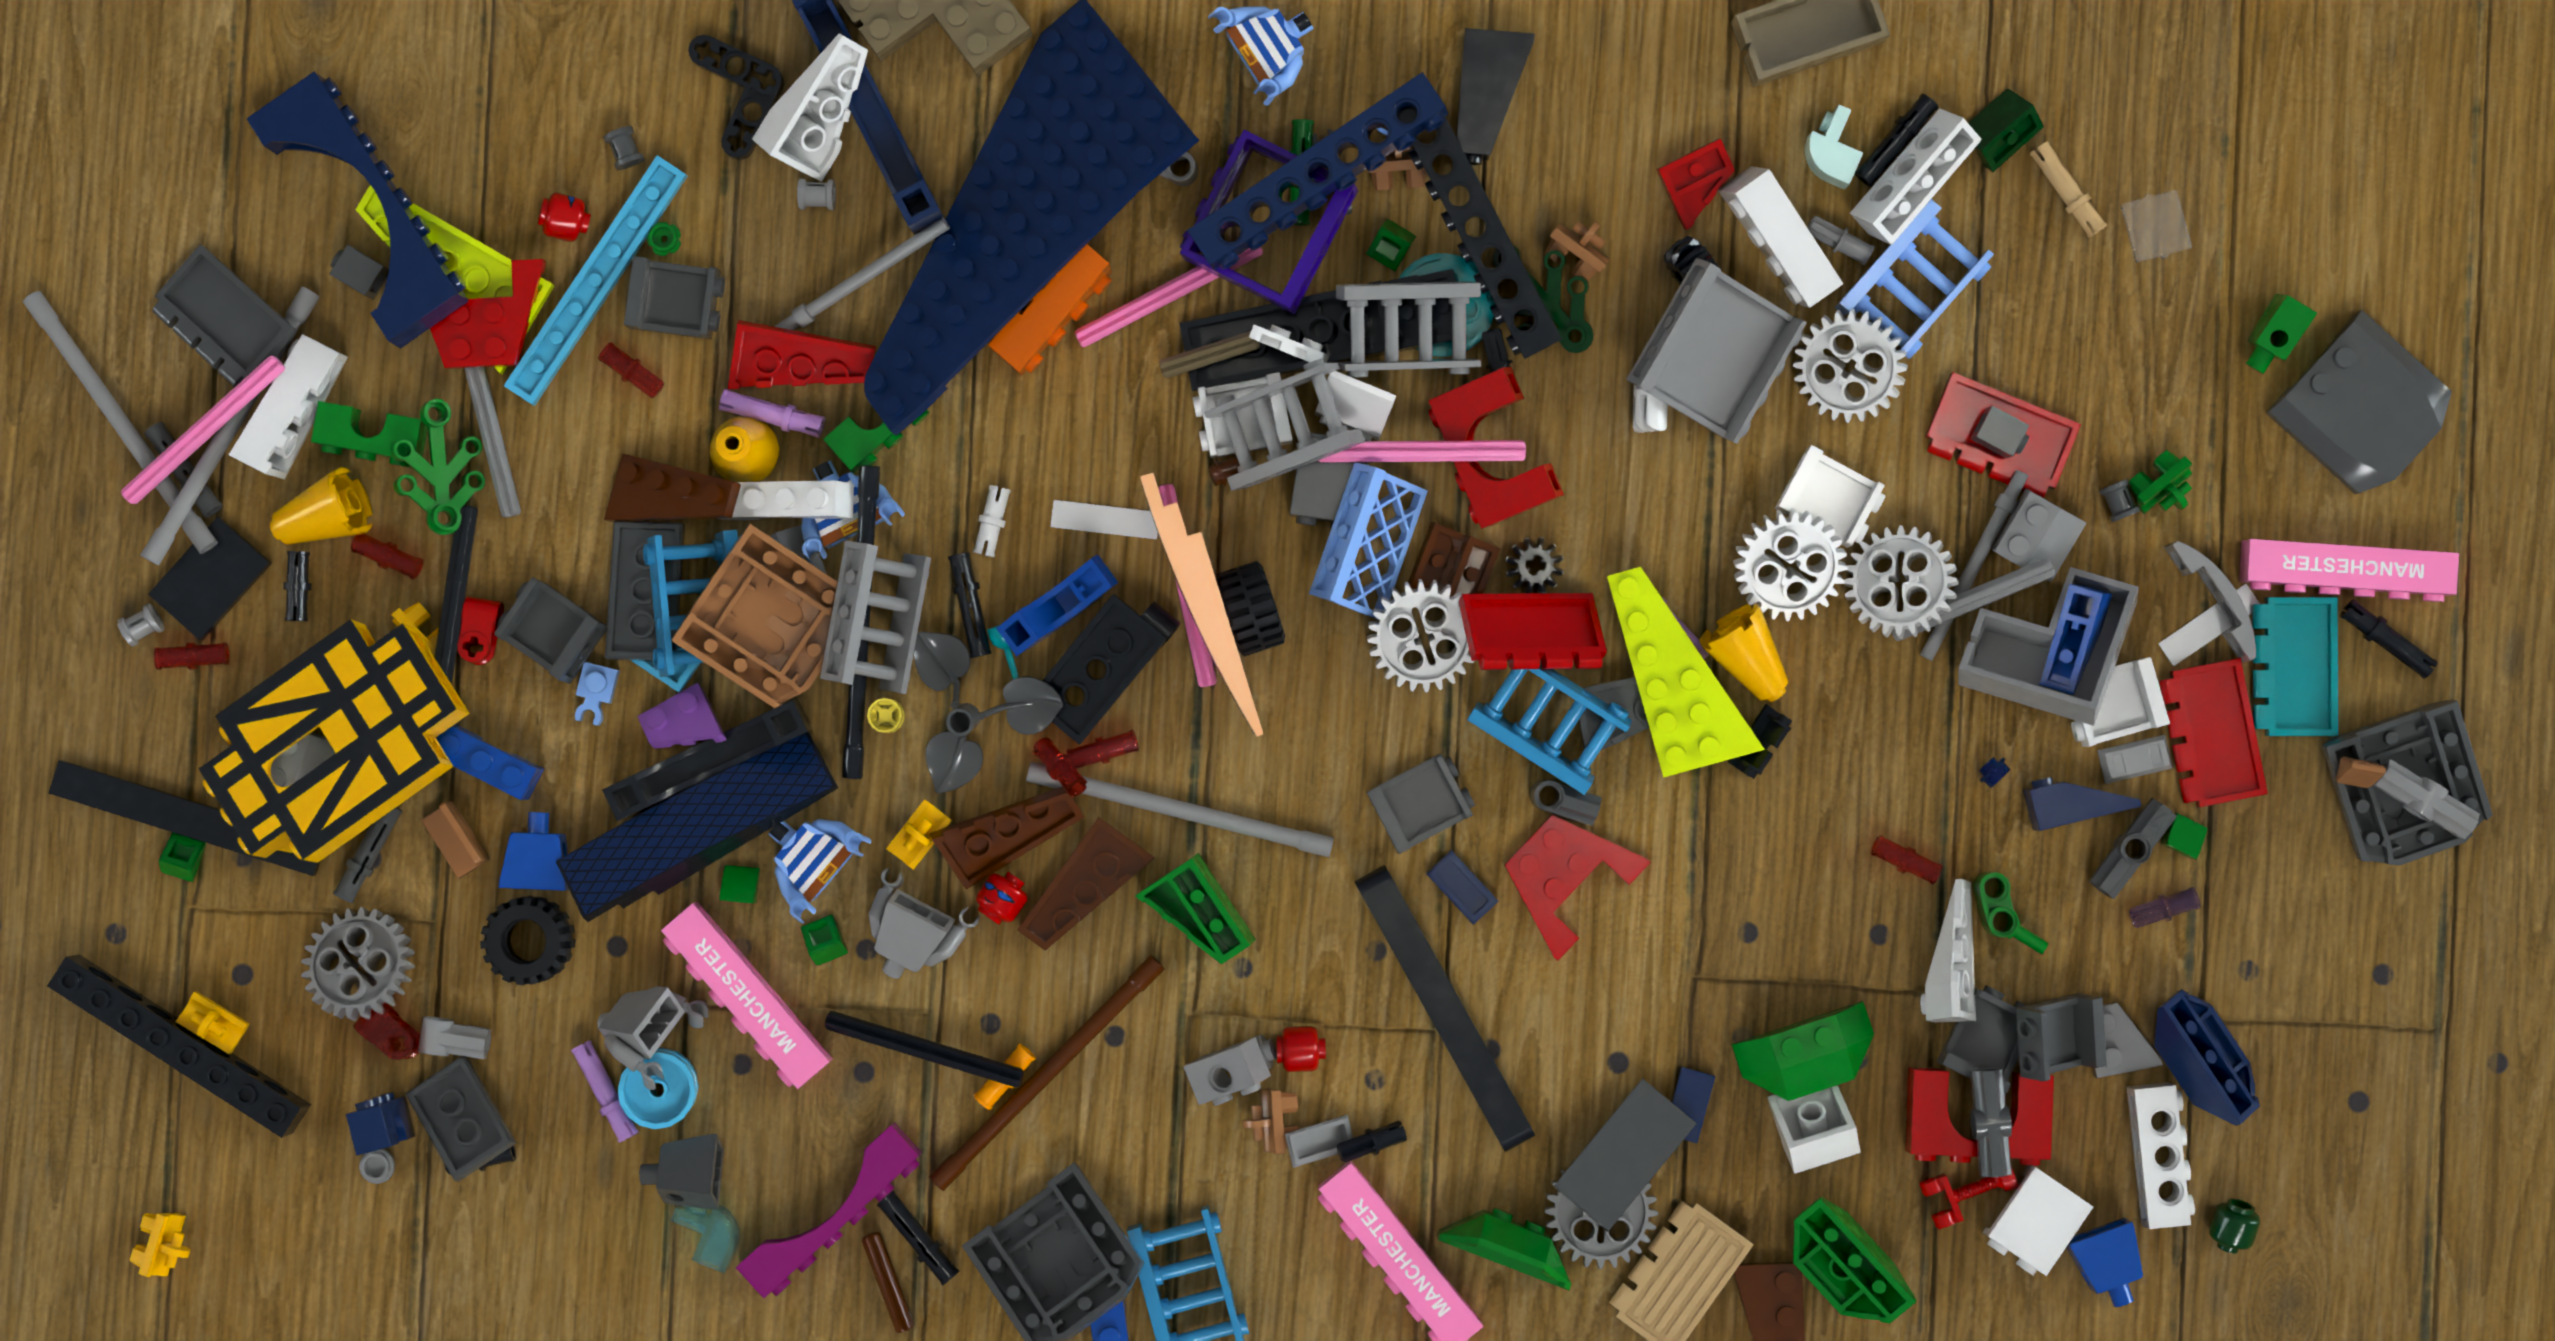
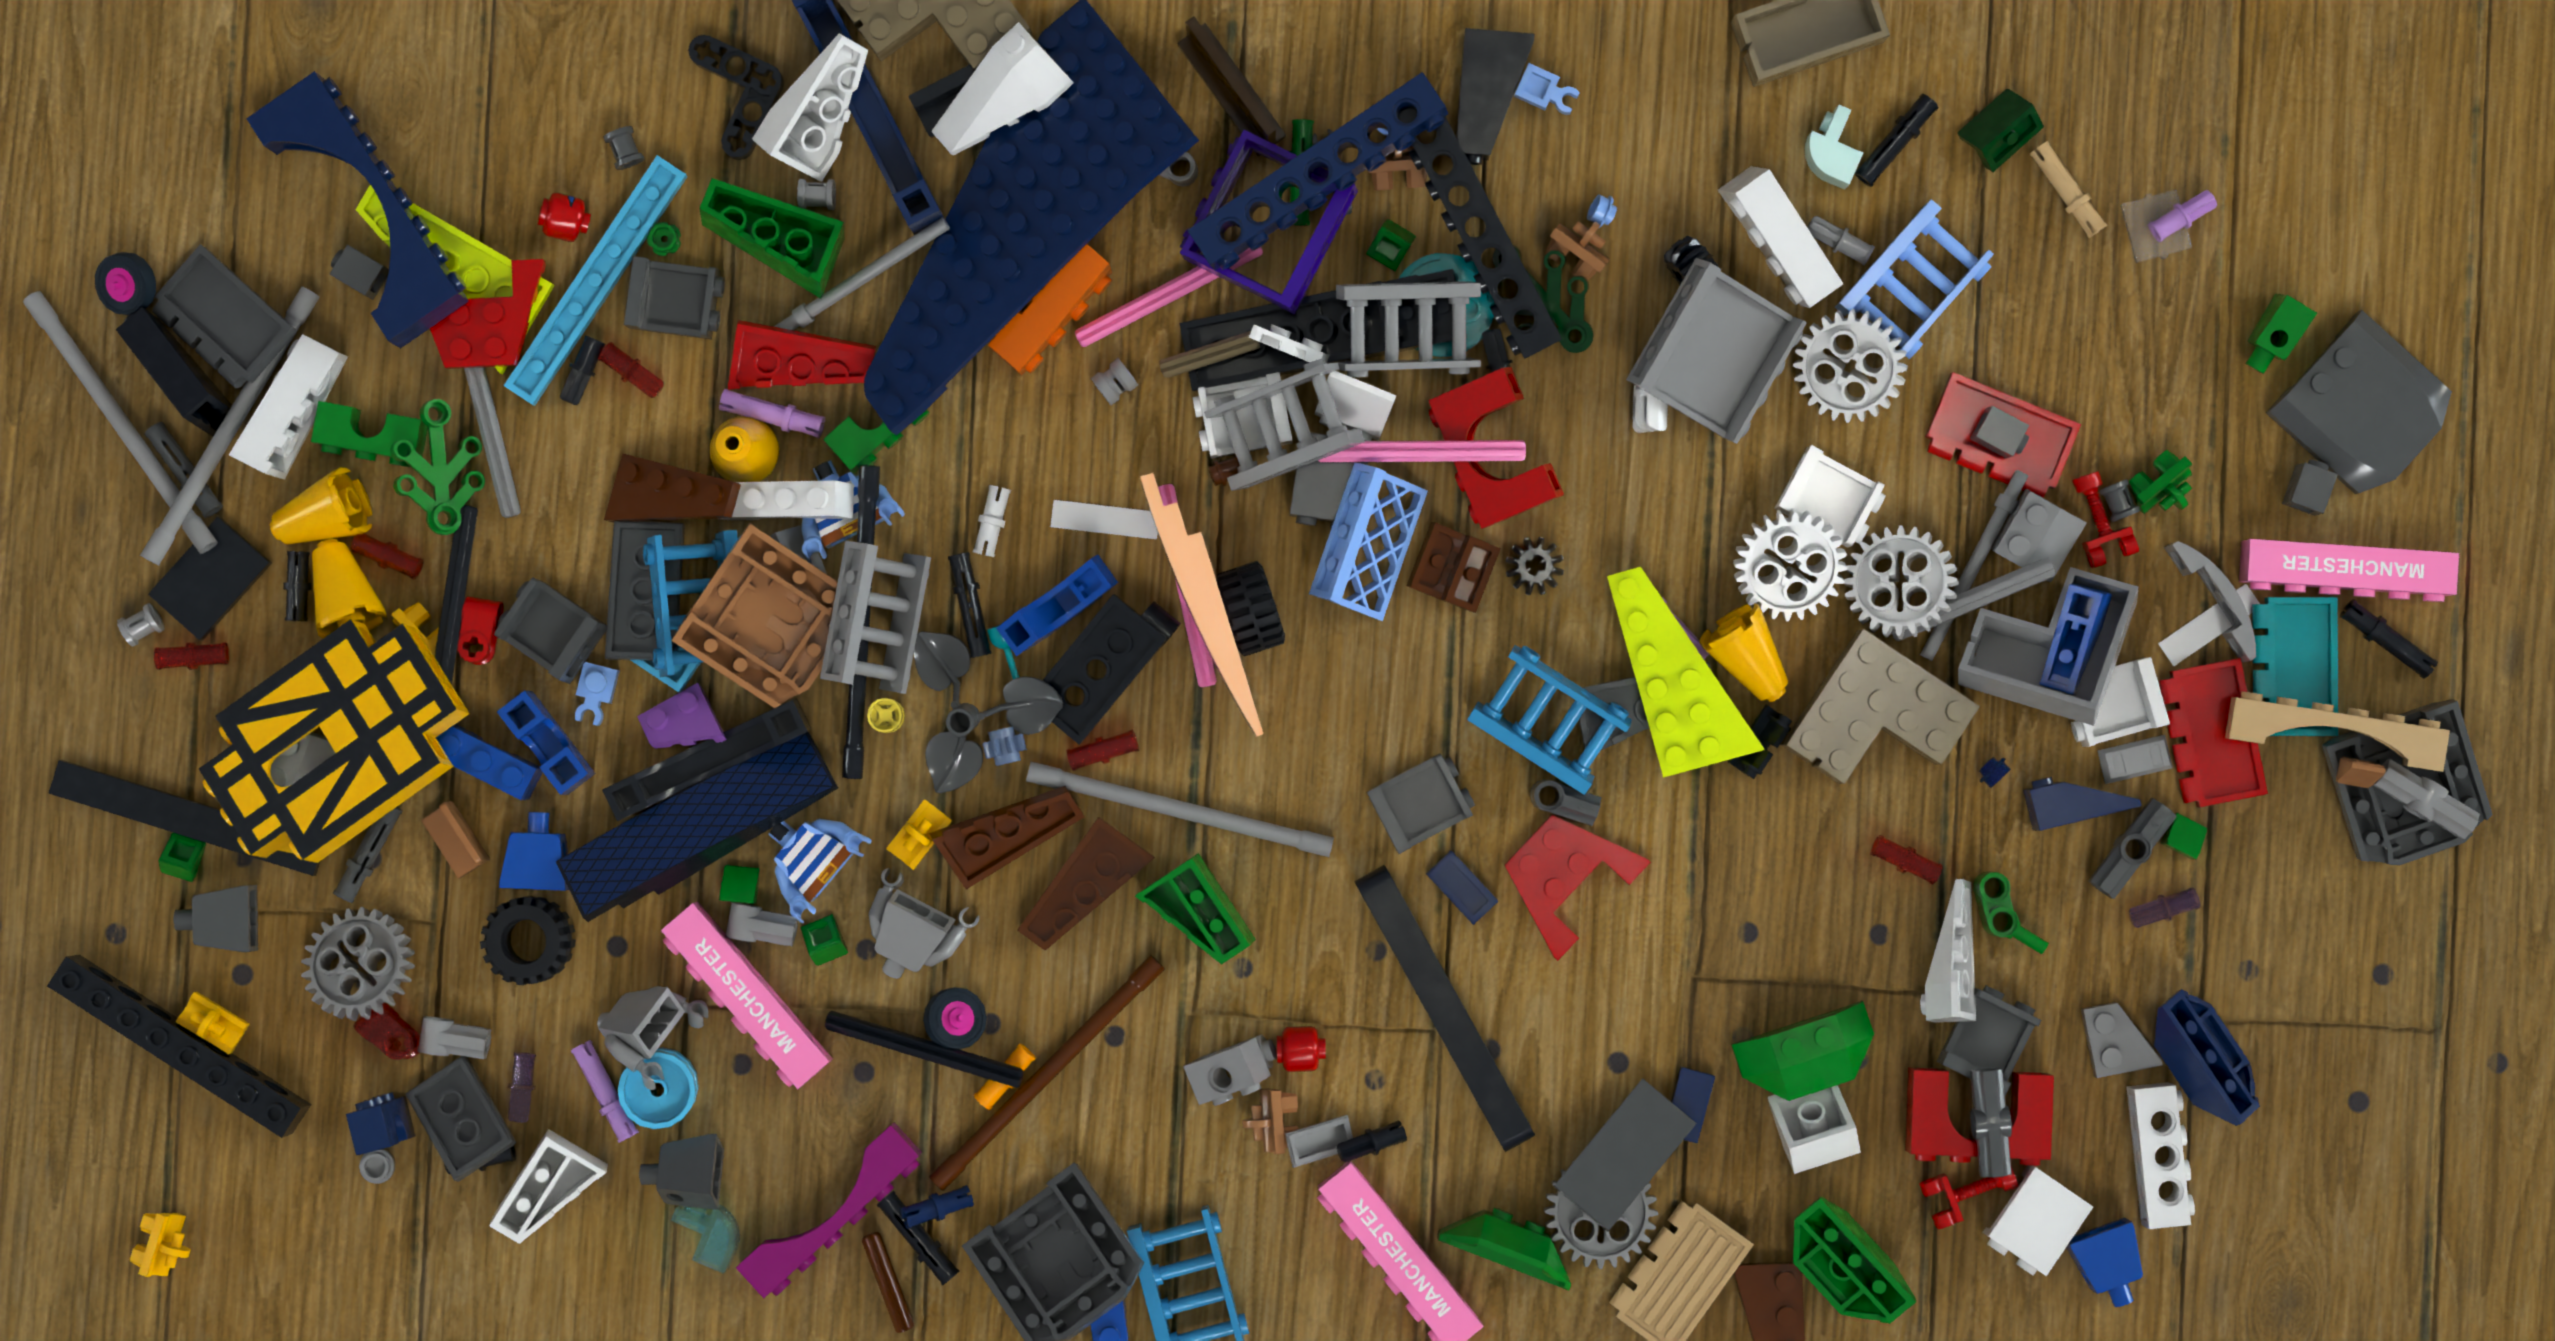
bright pink axle [121,356,285,504] -> none
red head [976,872,1028,925] -> none
clear red pin [1033,737,1087,797] -> none
torso [1208,6,1314,106] -> none
white gear [1367,579,1474,692] -> none
red hinge [1458,593,1607,670] -> none
red wing [1656,139,1735,230] -> none
white brick [1850,108,1982,245] -> none
dark grey panel [2016,993,2107,1082] -> none
dark green head [2209,1198,2260,1254] -> none
none -> black wheel [95,252,156,315]
none -> black slope [115,307,232,437]
none -> dark grey torso [173,885,258,952]
none -> yellow cone [312,539,387,639]
none -> white wedge [489,1129,608,1244]
none -> blue arch [497,690,596,795]
none -> axle [507,1052,536,1123]
none -> black axle [560,335,606,405]
none -> green wedge [699,178,845,299]
none -> light grey piece [725,902,798,946]
none -> dark blue pin [900,1185,974,1229]
none -> black panel [908,65,974,138]
none -> black wheel [923,987,987,1049]
none -> white wedge [931,22,1074,156]
none -> sand blue gear [982,727,1027,766]
none -> light grey wheel [1090,358,1139,406]
none -> dark brown fence [1177,16,1286,157]
none -> light blue plate [1514,63,1580,115]
none -> light blue plate [1587,195,1617,228]
none -> dark tan piece [1781,629,1980,784]
none -> red bar [2072,471,2139,568]
none -> lavender axle [2148,190,2217,242]
none -> tan arch [2225,691,2450,772]
none -> dark grey brick [2282,460,2338,516]

